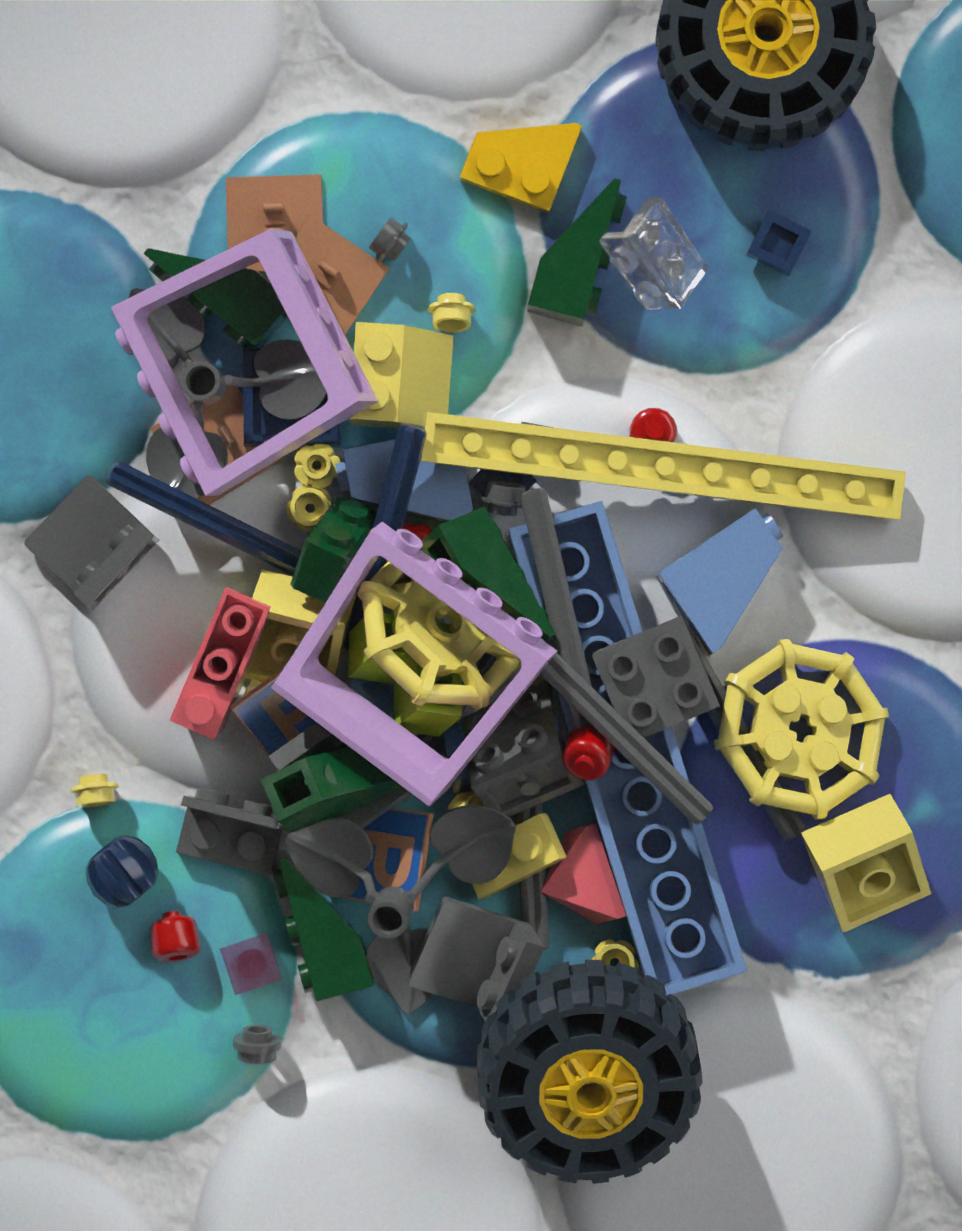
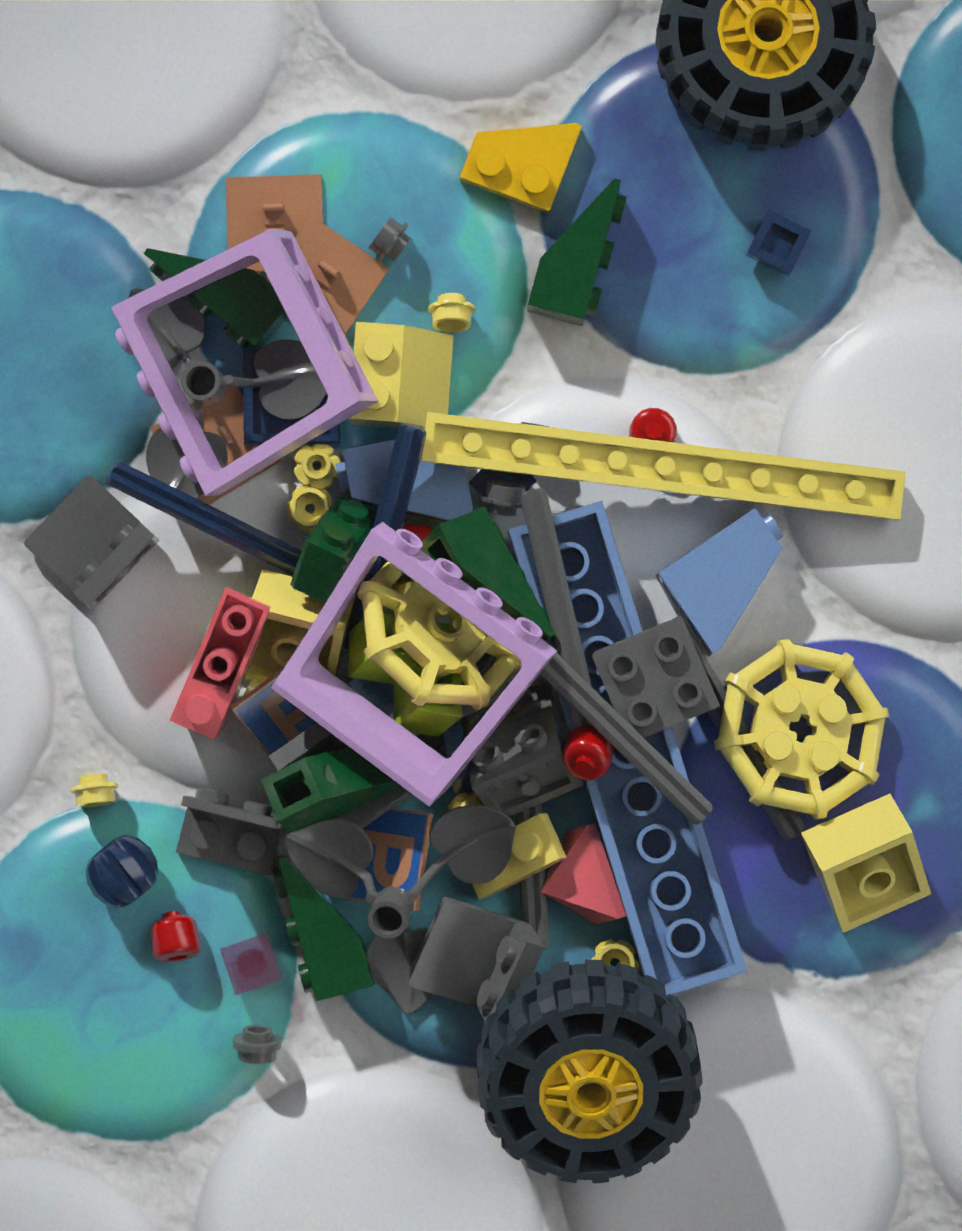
clear bracket [599,197,709,310] -> none

